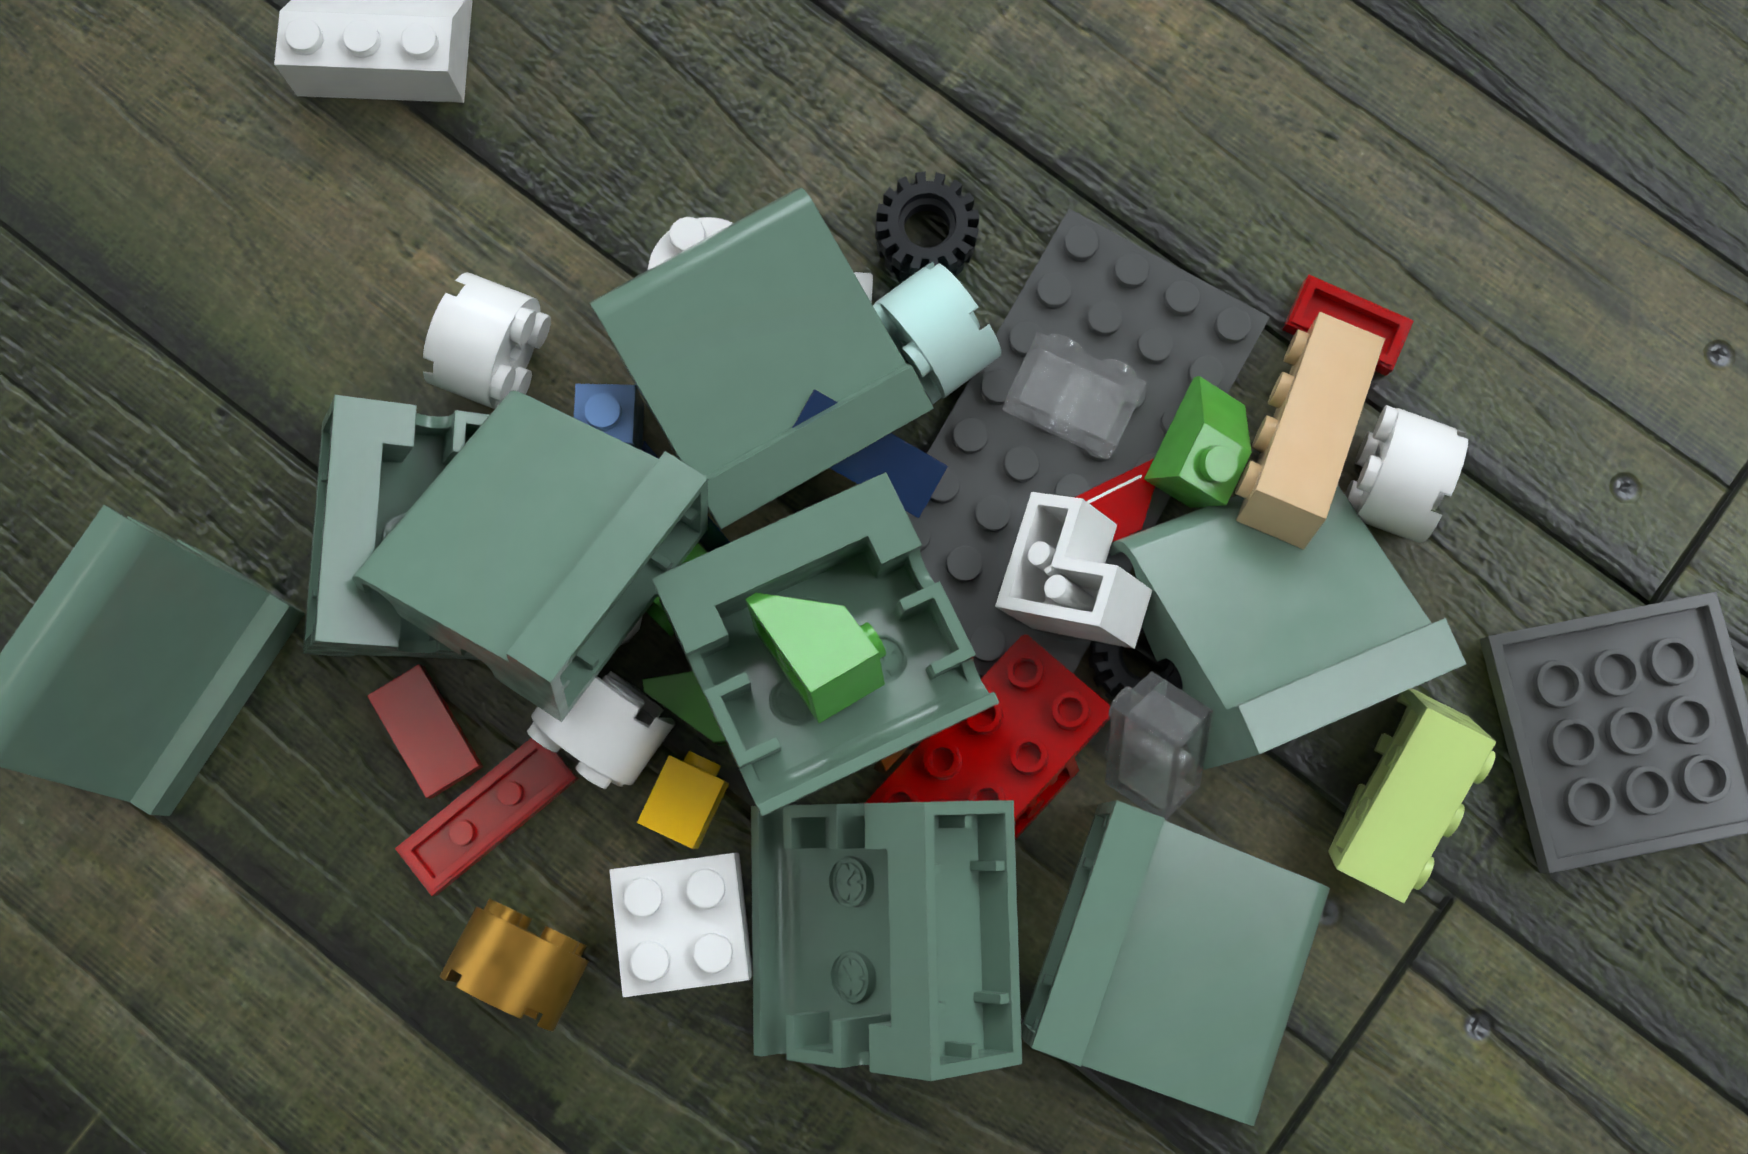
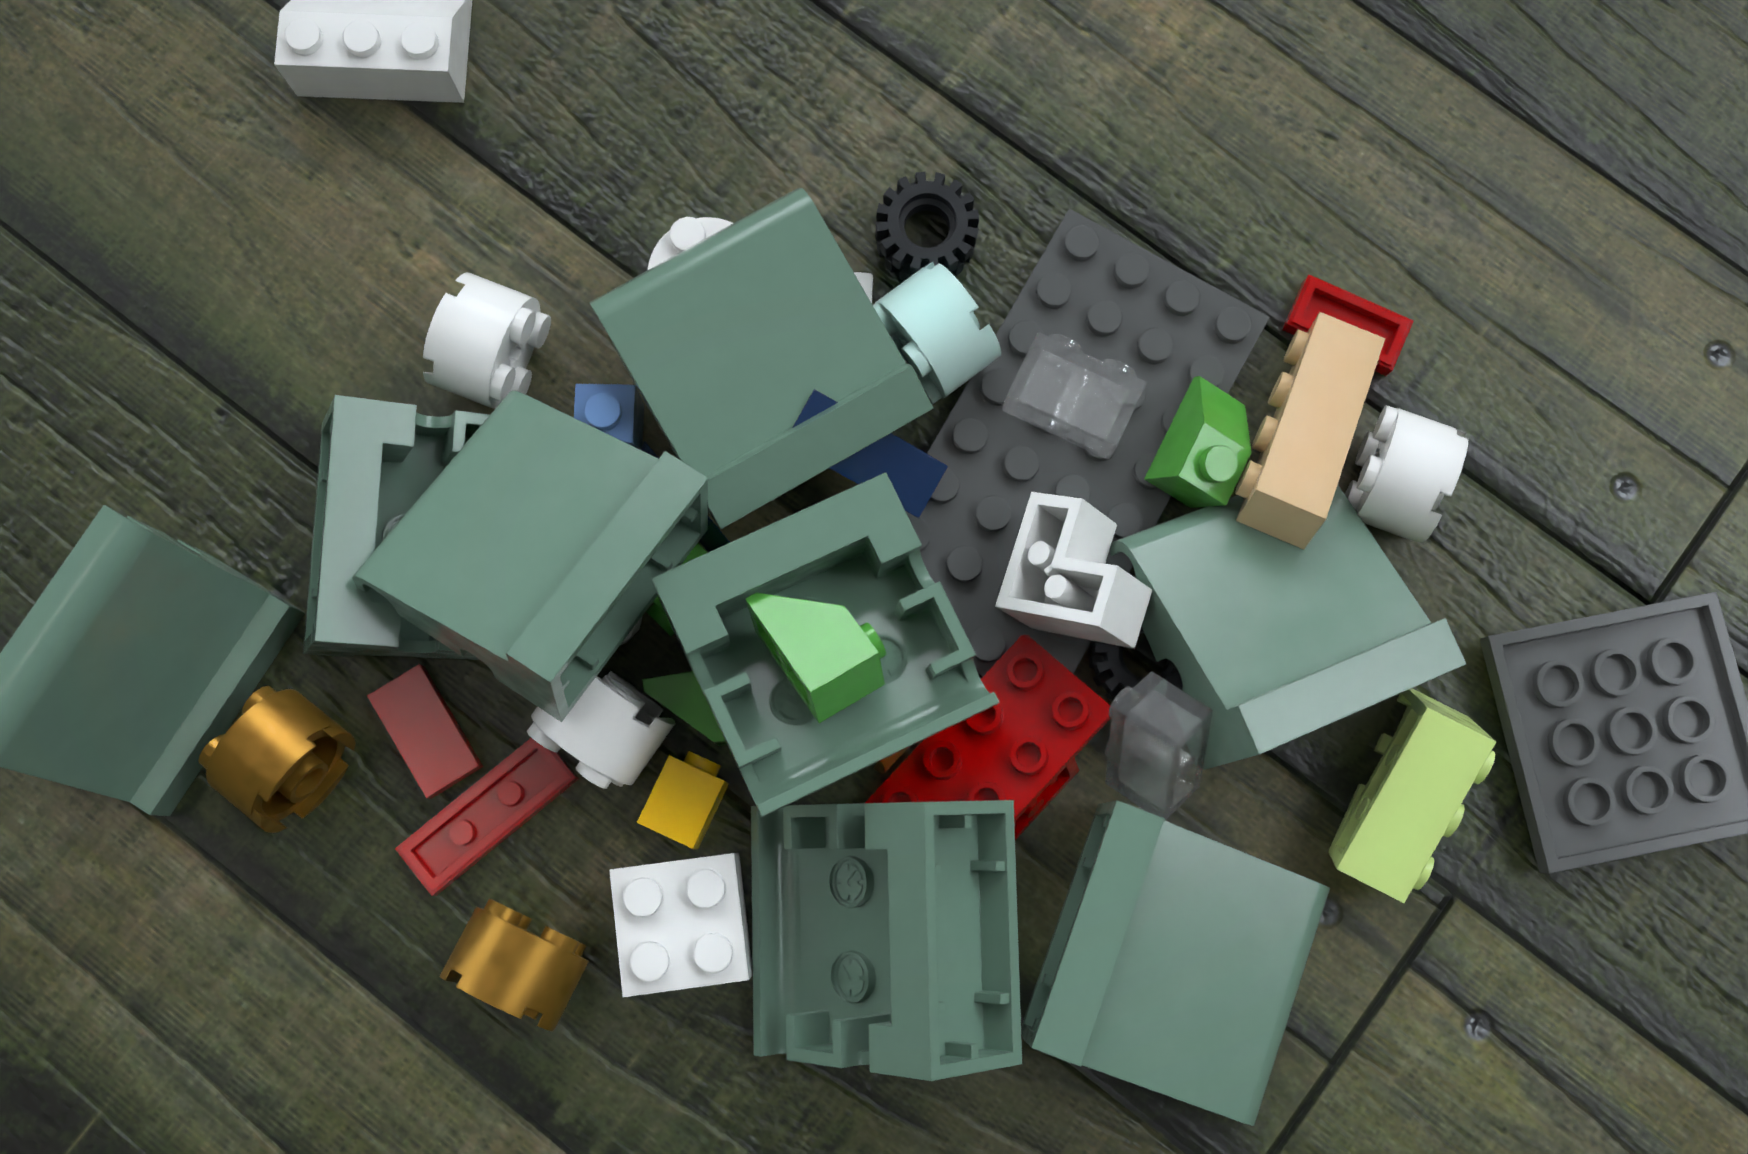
red sticker [1074,458,1155,542] -> none
none -> pearl gold brick [199,686,356,833]

